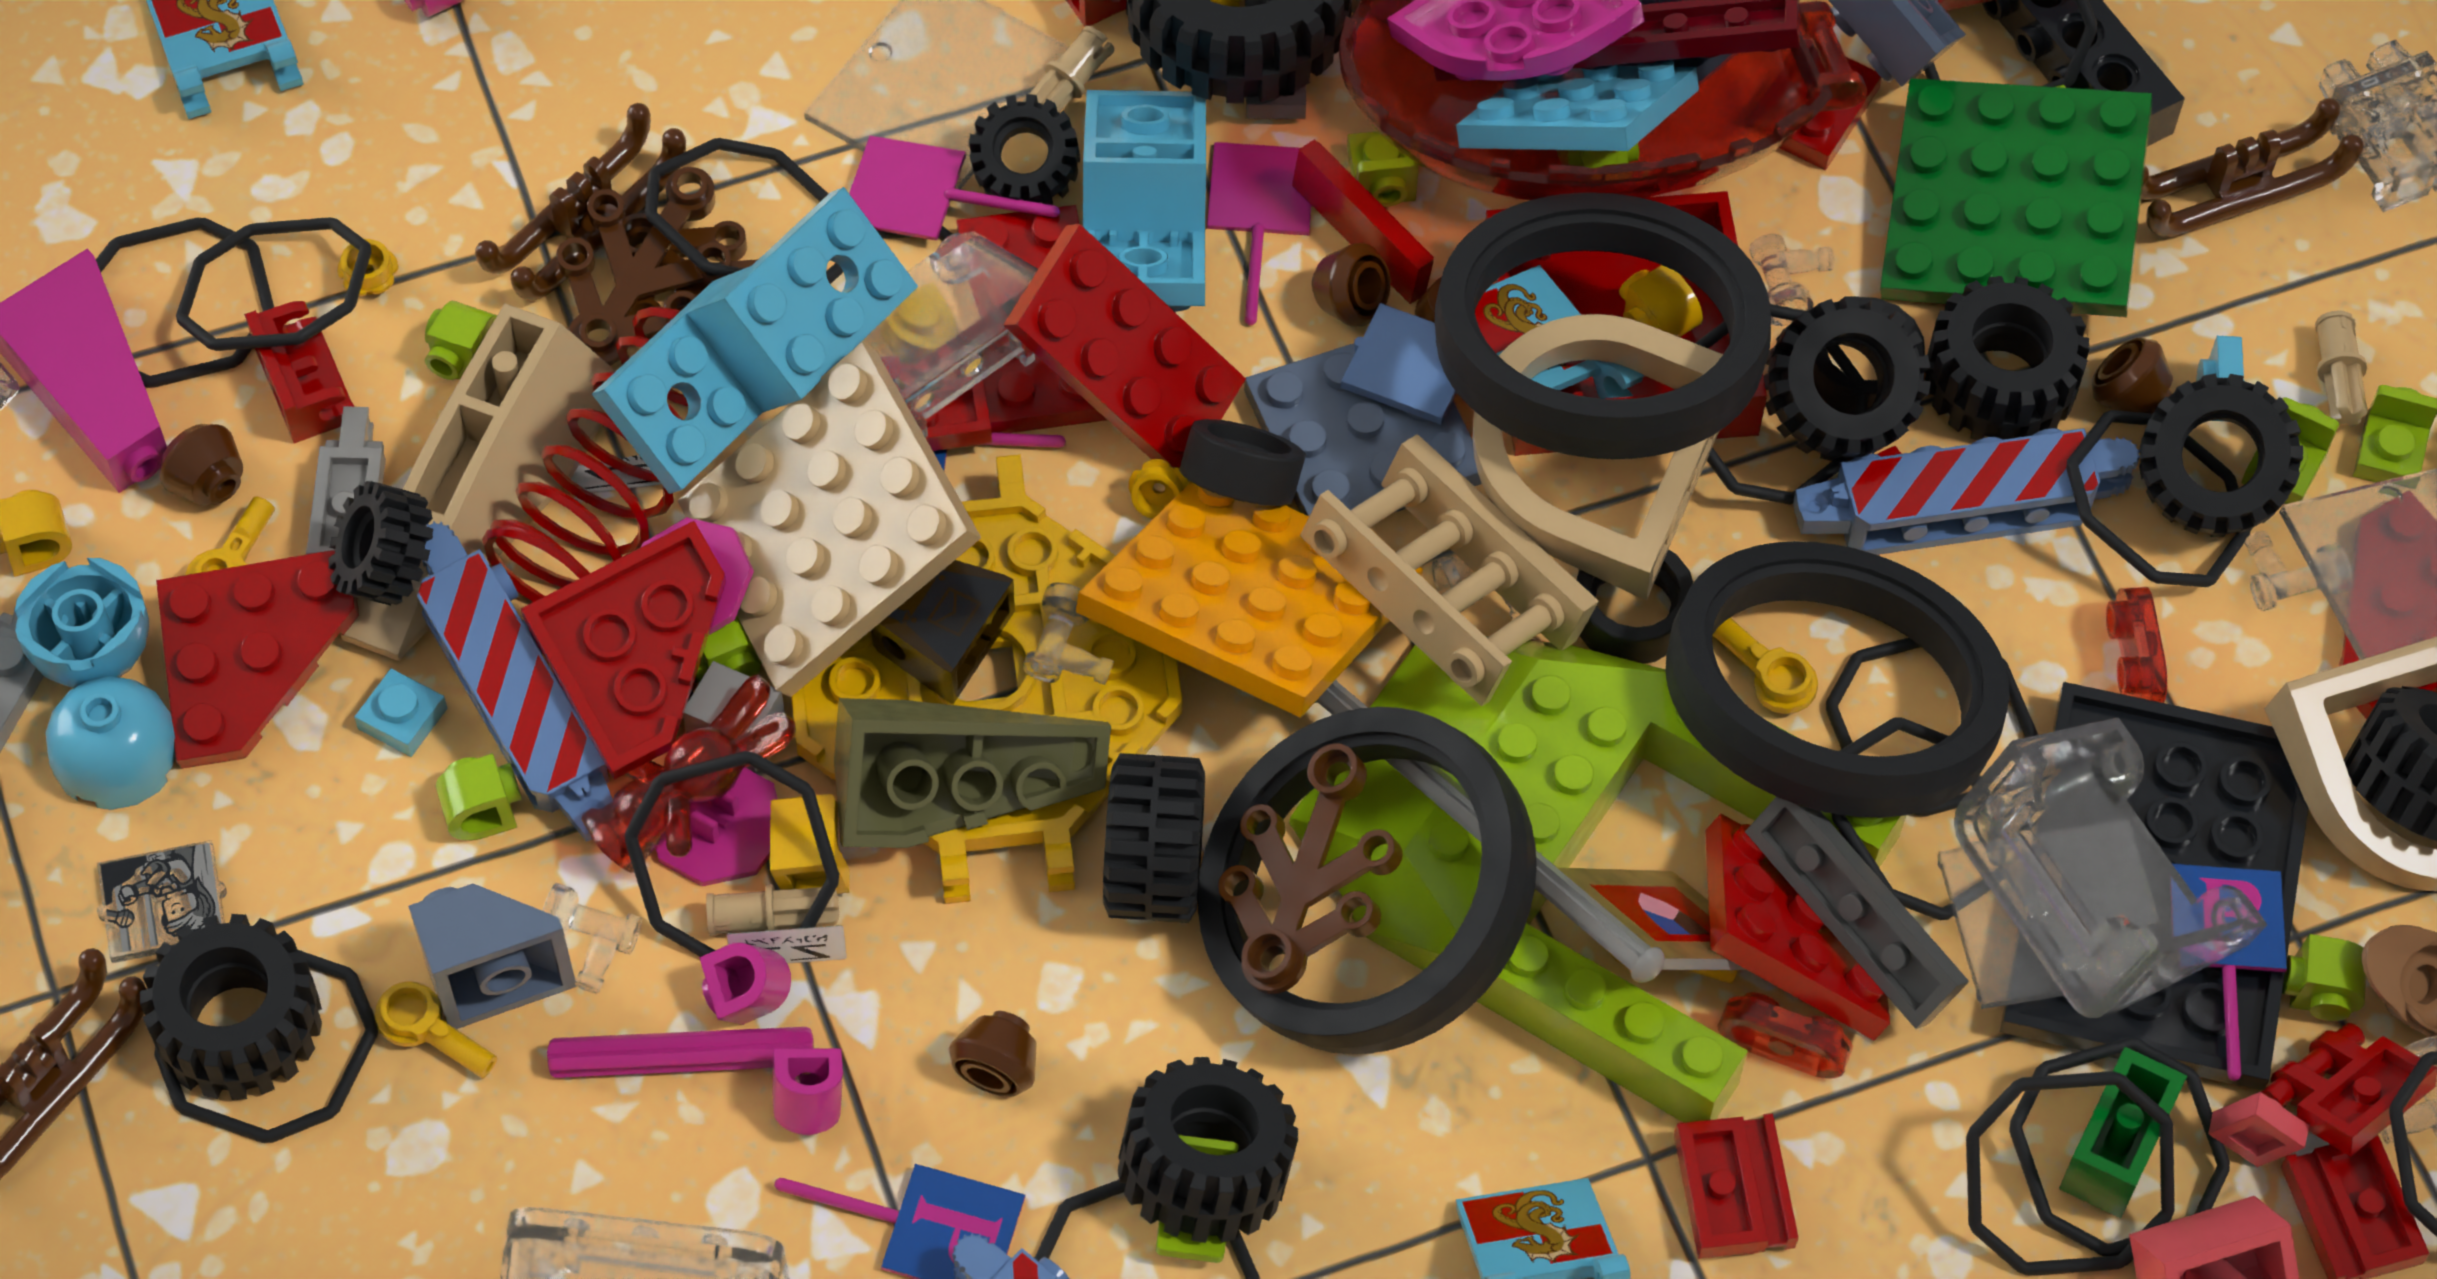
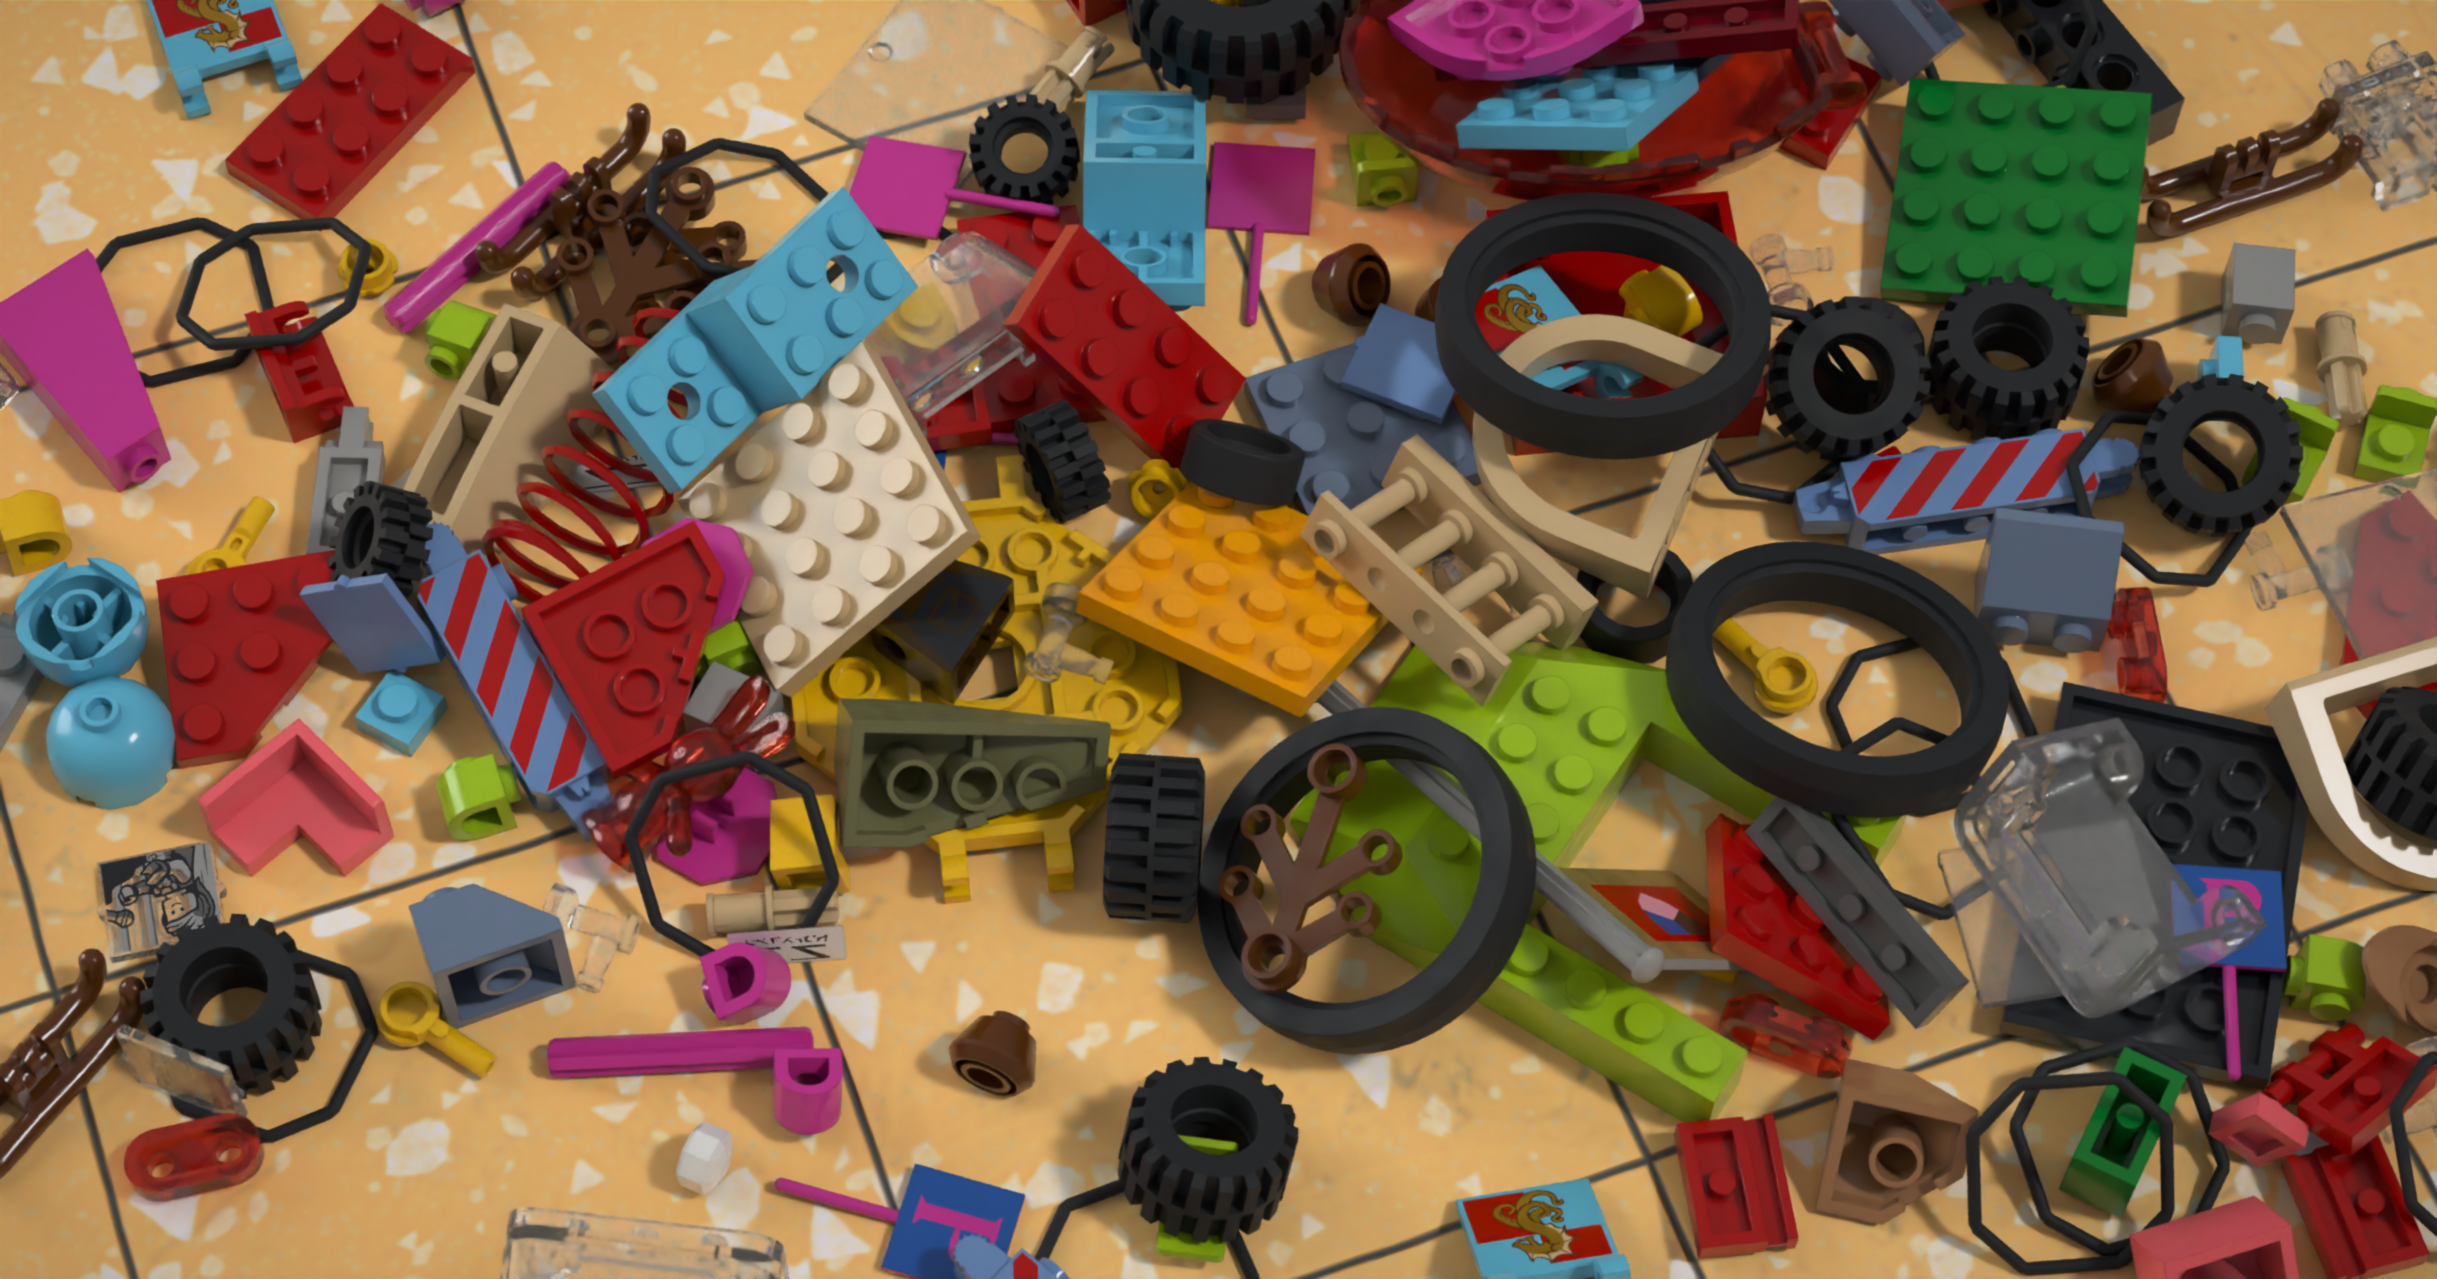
reddish brown cone [160,424,243,505] -> none
red tile [1292,139,1434,304] -> none
none -> clear piece [116,1025,248,1124]
none -> clear red plate [124,1113,265,1202]
none -> coral panel [197,718,394,877]
none -> red plate [225,3,475,232]
none -> medium blue piece [299,573,446,674]
none -> dark pink axle [383,161,570,334]
none -> white tile [676,1122,733,1195]
none -> black tyre [1014,400,1111,523]
none -> medium nougat slope [1815,1058,1978,1225]
none -> sand blue slope [1974,507,2124,653]
none -> light grey brick [2220,243,2295,344]

